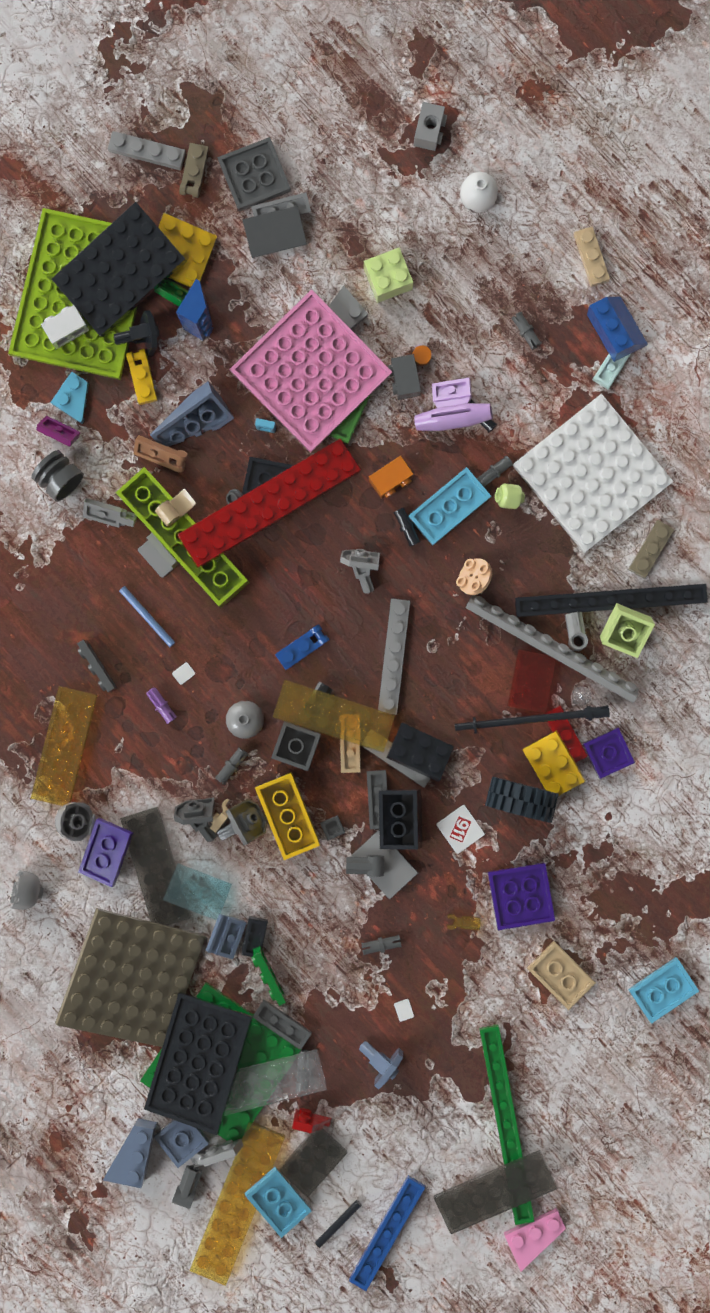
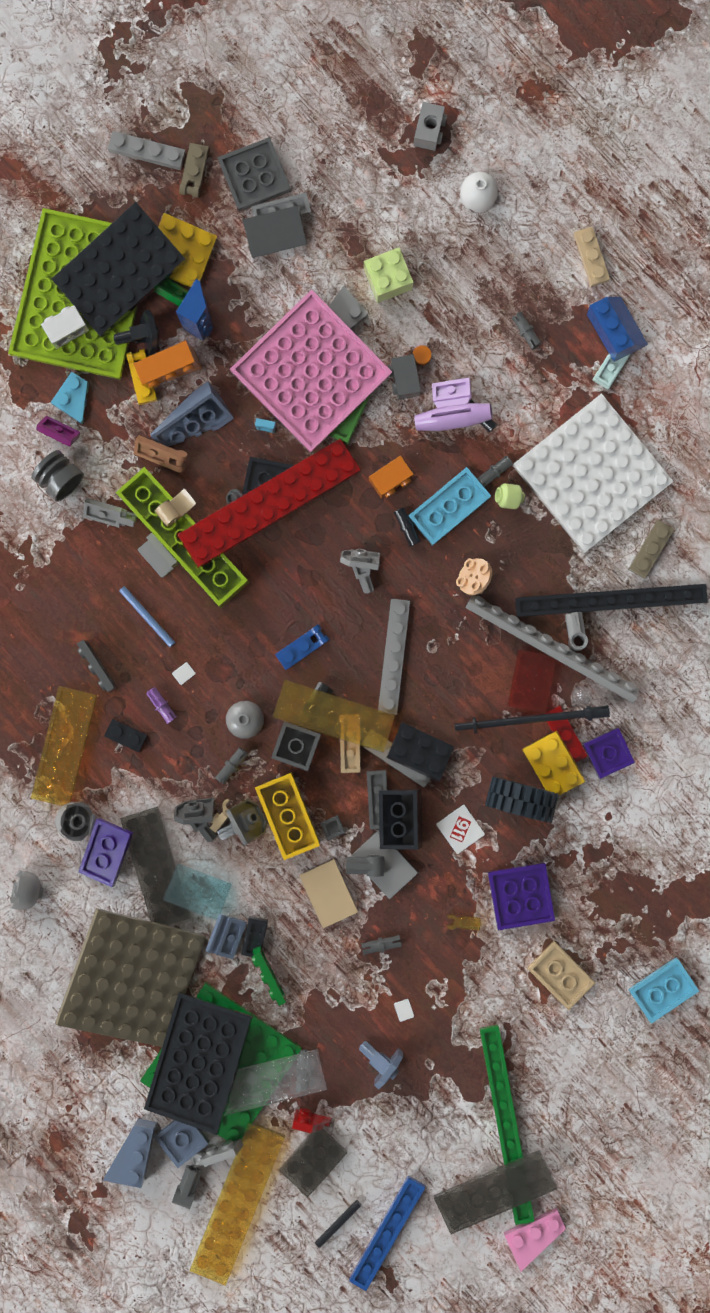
medium azure plate [245,1166,312,1238] -> none
dark grey plate [253,999,312,1050] -> none
yellowish green brick [600,603,655,658] -> none
none -> black plate [104,719,148,753]
none -> orange wedge [133,340,203,389]
none -> tan tile [299,859,358,928]

